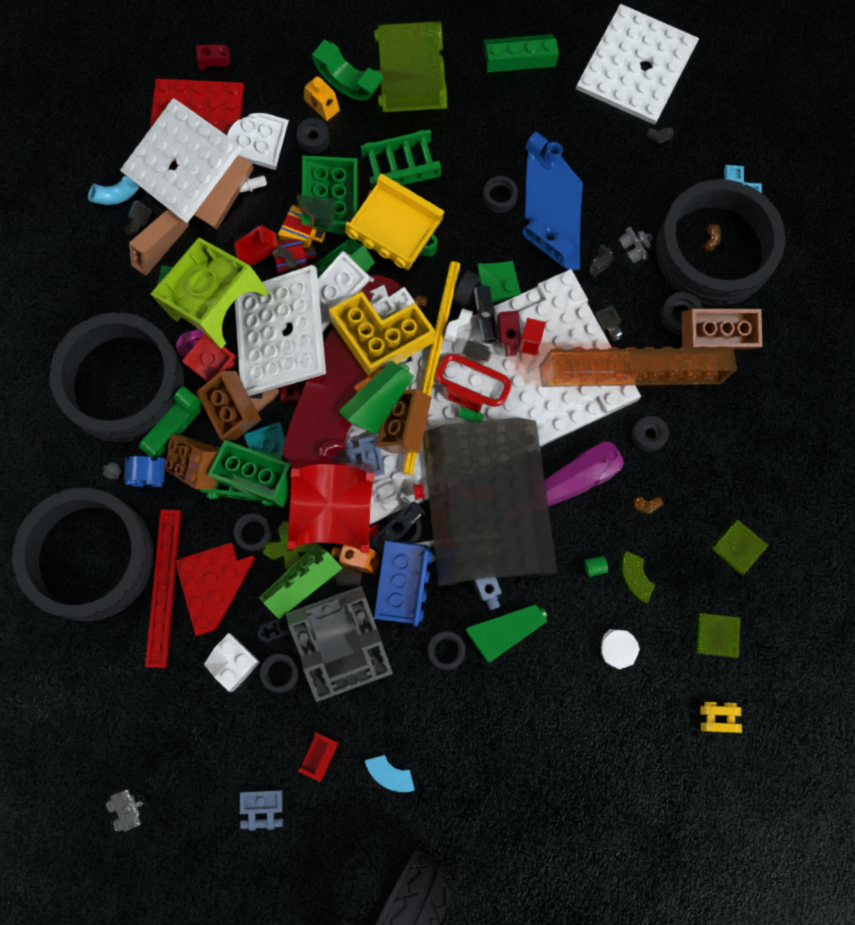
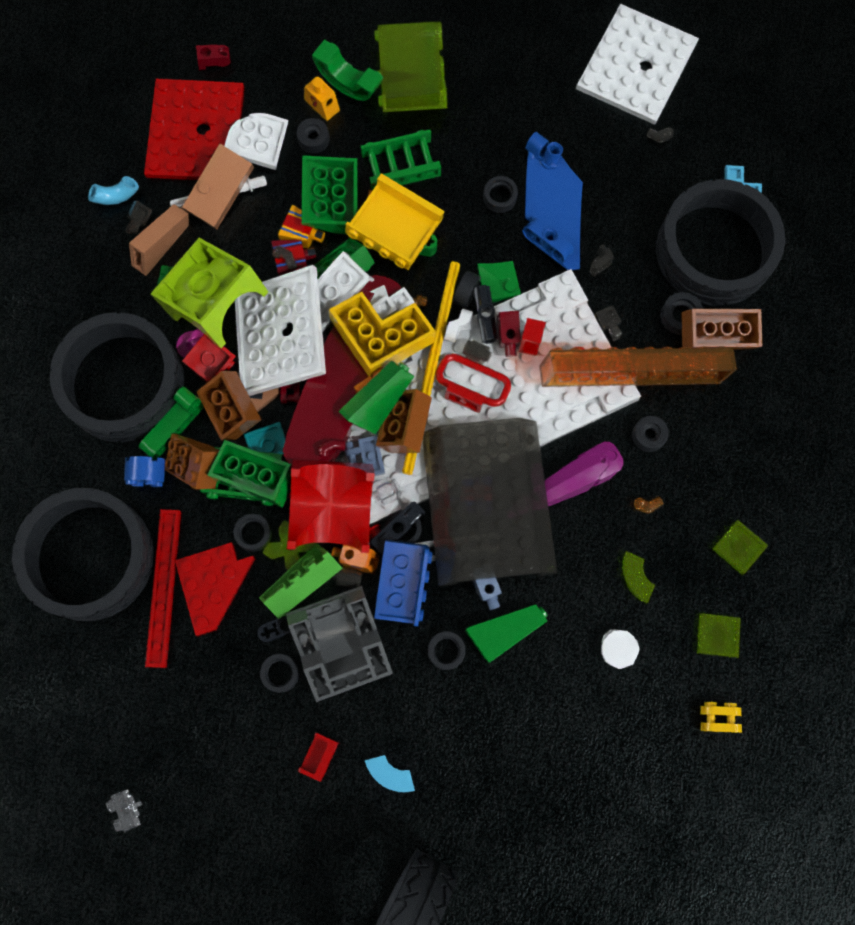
dark grey plate [103,463,122,479] -> none
white plate [120,98,243,223] -> none
white slope [204,633,261,692] -> none
red panel [234,225,279,266] -> none
sand blue plate [240,790,283,831] -> none
clear green slope [297,195,335,229] -> none
red bush [413,482,425,501] -> none
green pin [458,406,484,426] -> none
green slope [483,34,558,72] -> none
green beam [584,555,608,577] -> none
clear hips [619,227,652,263] -> none
clear orange arm [704,224,721,251] -> none

